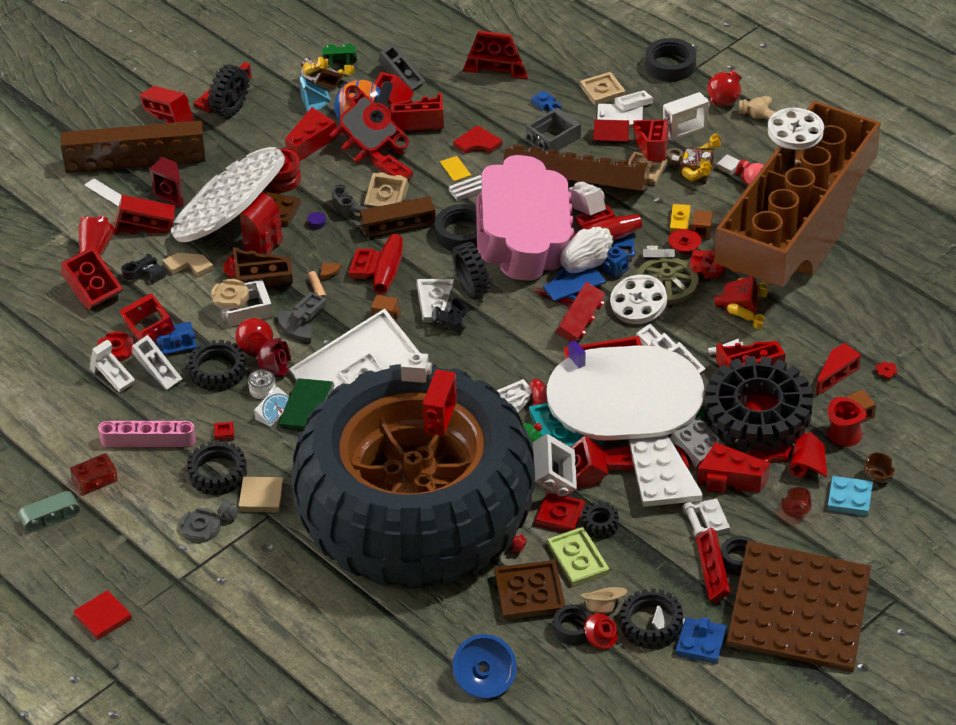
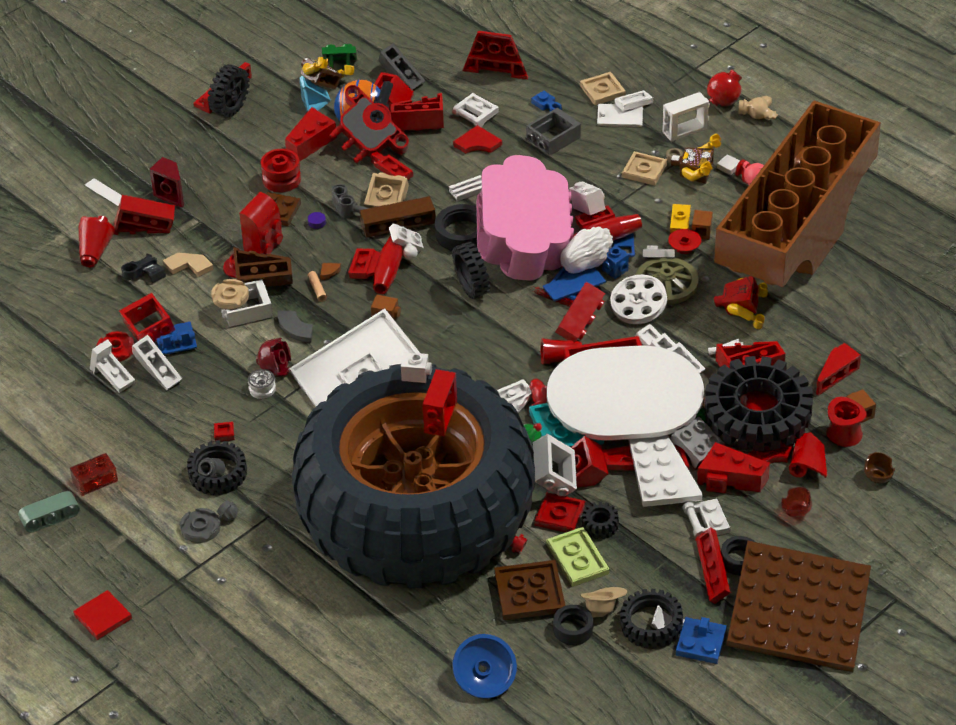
reddish brown brick [61,121,206,173] -> none
red brick [61,246,123,309] -> none
bright pink beam [98,421,196,447] -> none
red wedge [139,86,195,124] -> none
white tile [171,147,285,242] -> none
black tyre [188,340,246,391] -> none
red brick [235,318,273,356] -> none
tan tile [239,477,284,513] -> none
slope [254,387,290,427] -> none
dark green tile [279,378,335,430] -> none
dark grey hinge [291,292,327,327] -> none
white wing [416,279,454,323] -> none
black piece [432,298,466,333] -> none
yellow sticker [440,156,471,181] -> none
reddish brown brick [503,144,651,191] -> none
dark purple tile [568,340,586,368] -> none
red piece [584,613,618,650] -> none
red brick [593,119,629,141] -> none
red wedge [633,119,669,163] -> none
black tyre [645,38,696,82] -> none
red plate [689,249,726,278] -> none
white wedge [768,108,824,150] -> none
medium azure plate [827,476,873,516] -> none
red plant [875,361,898,379] -> none
none -> dark grey brick [198,458,225,478]
none -> white plate [389,224,423,260]
none -> white plate [452,93,499,127]
none -> red plant [540,338,582,365]

